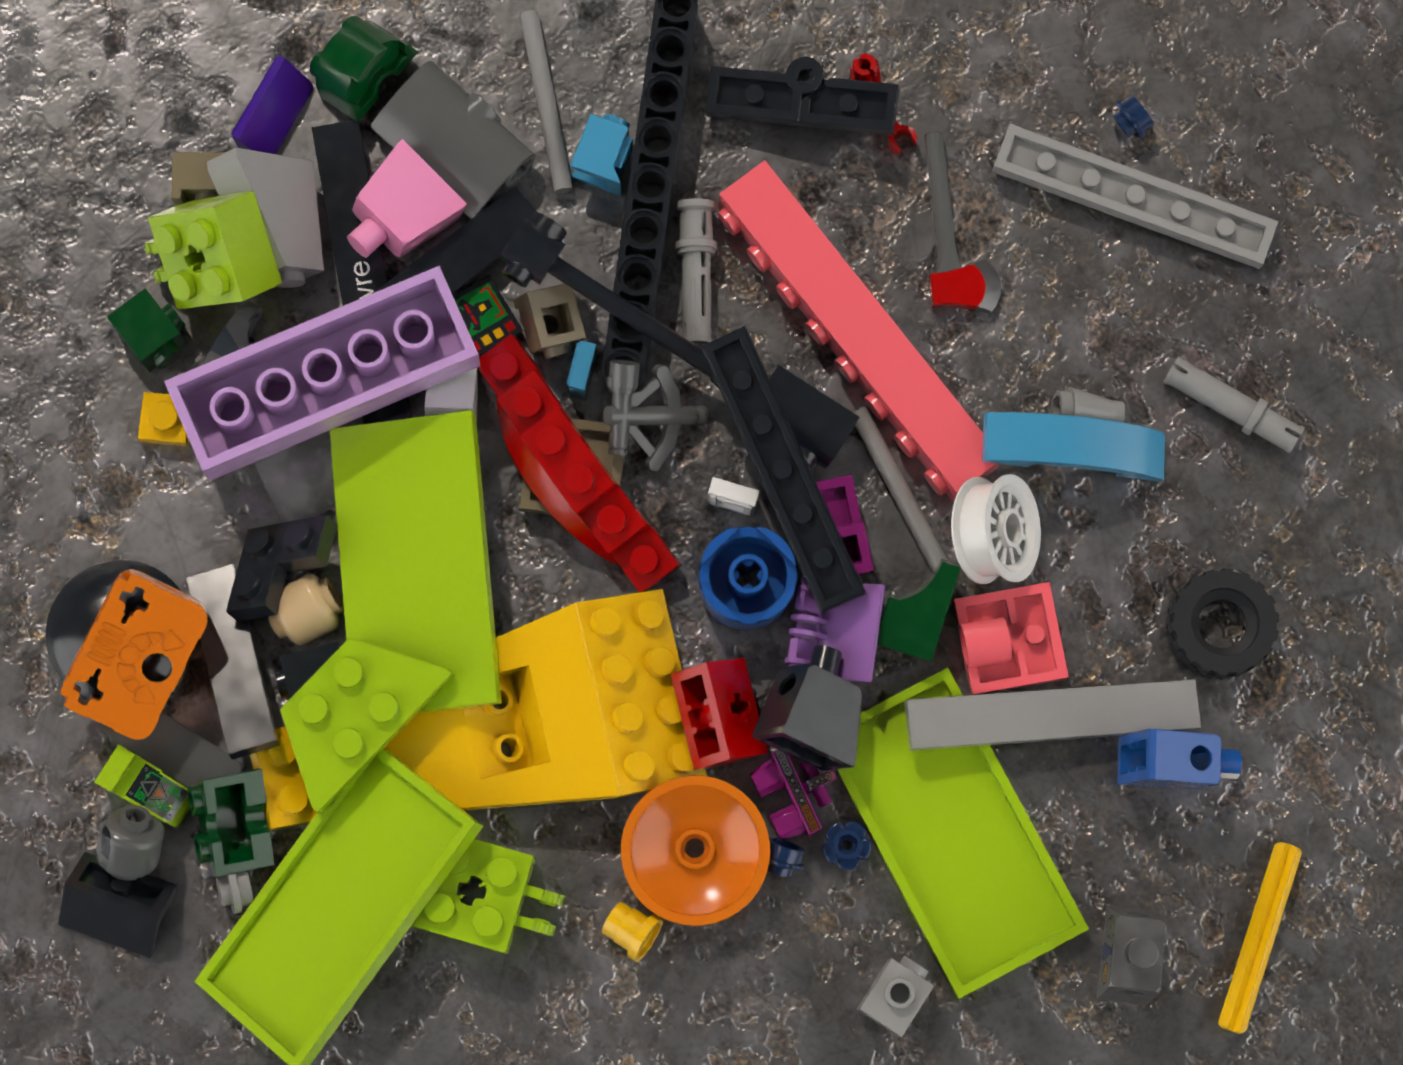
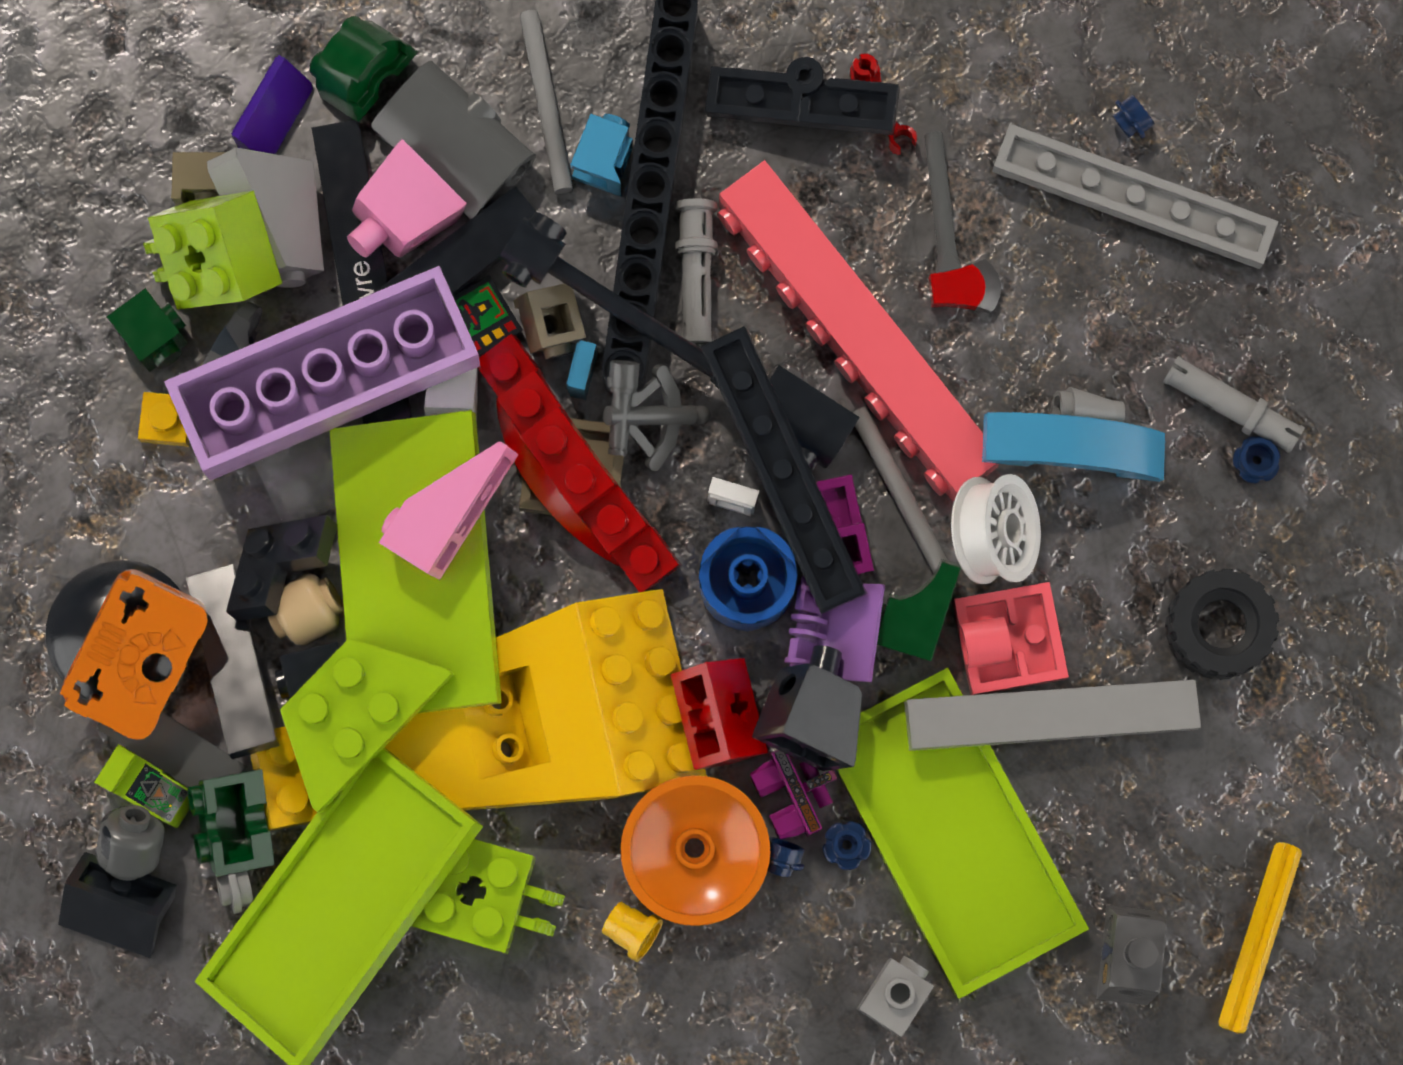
blue torso [1117,729,1242,789] -> none
none -> bright pink slope [379,441,519,580]
none -> dark blue plate [1233,436,1280,484]

